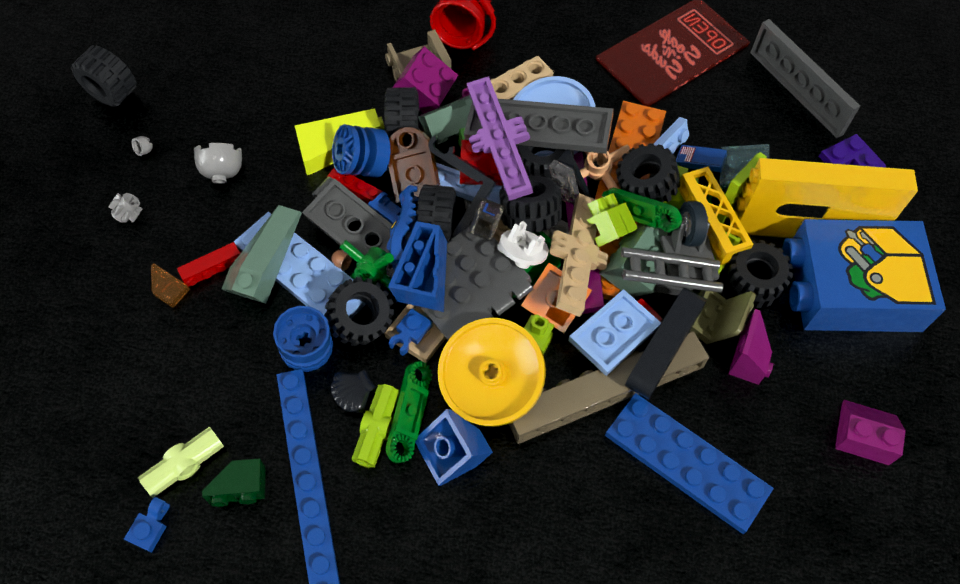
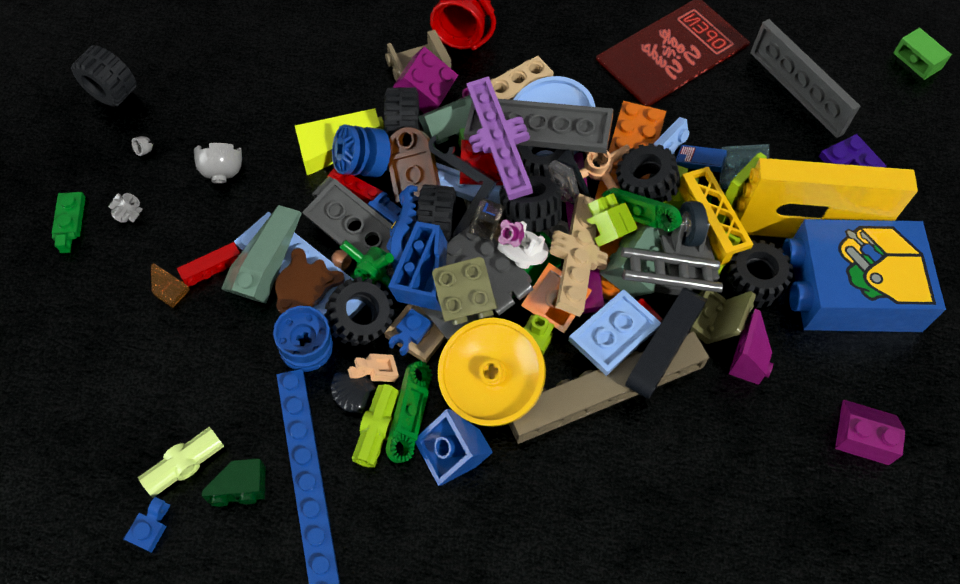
blue plate [605,393,774,534] -> none
none -> green hinge [52,192,86,253]
none -> reddish brown tile [275,248,345,314]
none -> light nougat plate [348,354,399,382]
none -> olive bracket [432,257,498,325]
none -> magenta plate [498,220,524,247]
none -> bright green brick [893,28,952,80]

